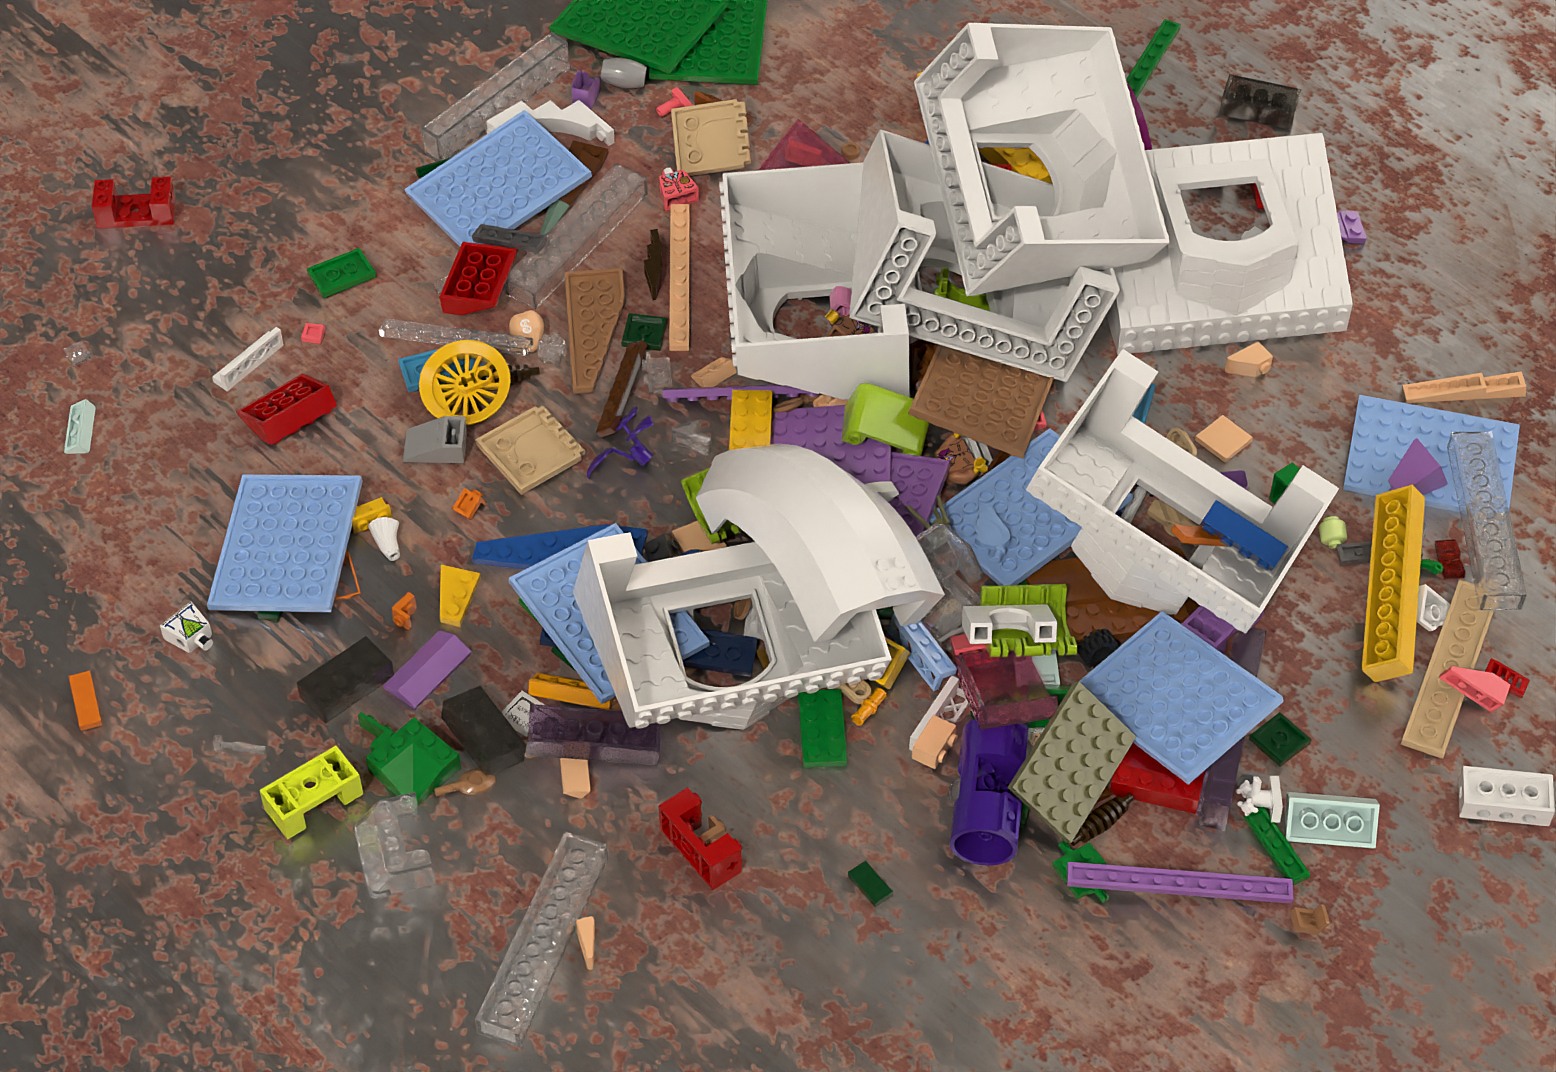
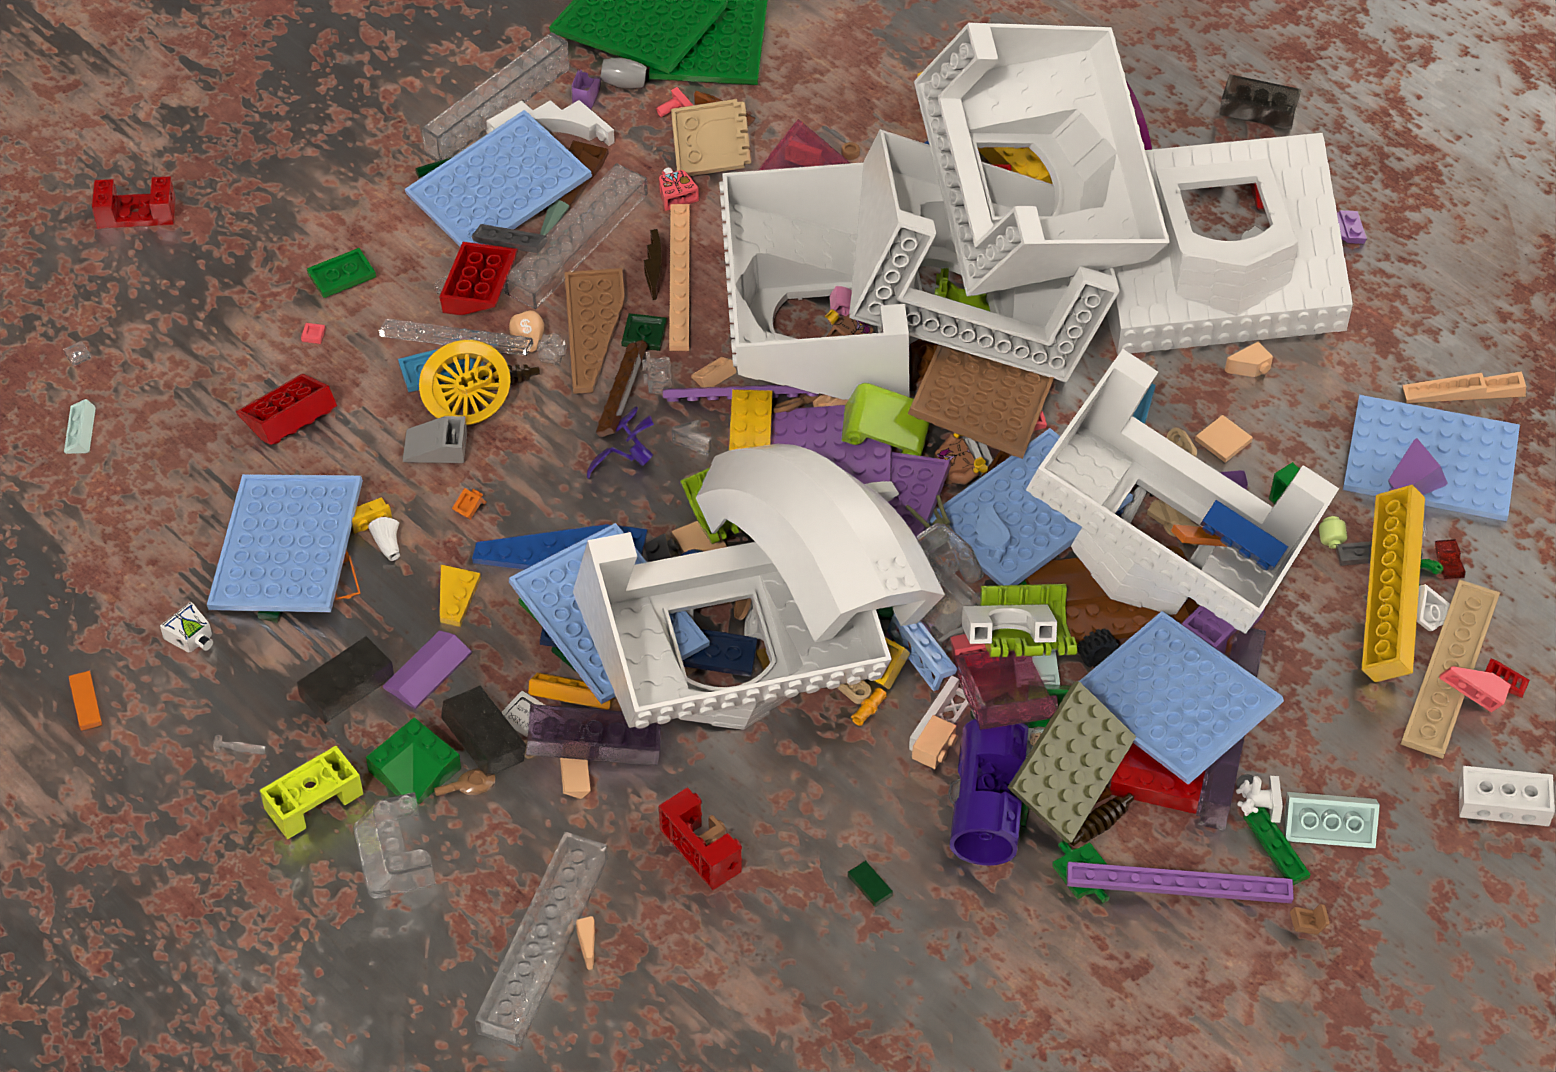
white fence [212,327,284,391] -> none
green bracket [358,712,394,752] -> none
orange bracket [391,592,417,630] -> none
tan hinge [475,406,586,495] -> none
green plate [798,689,847,768] -> none
green tile [1126,19,1181,98] -> none
dark green tile [1249,712,1312,767] -> none
clear brick [1447,431,1527,610] -> none

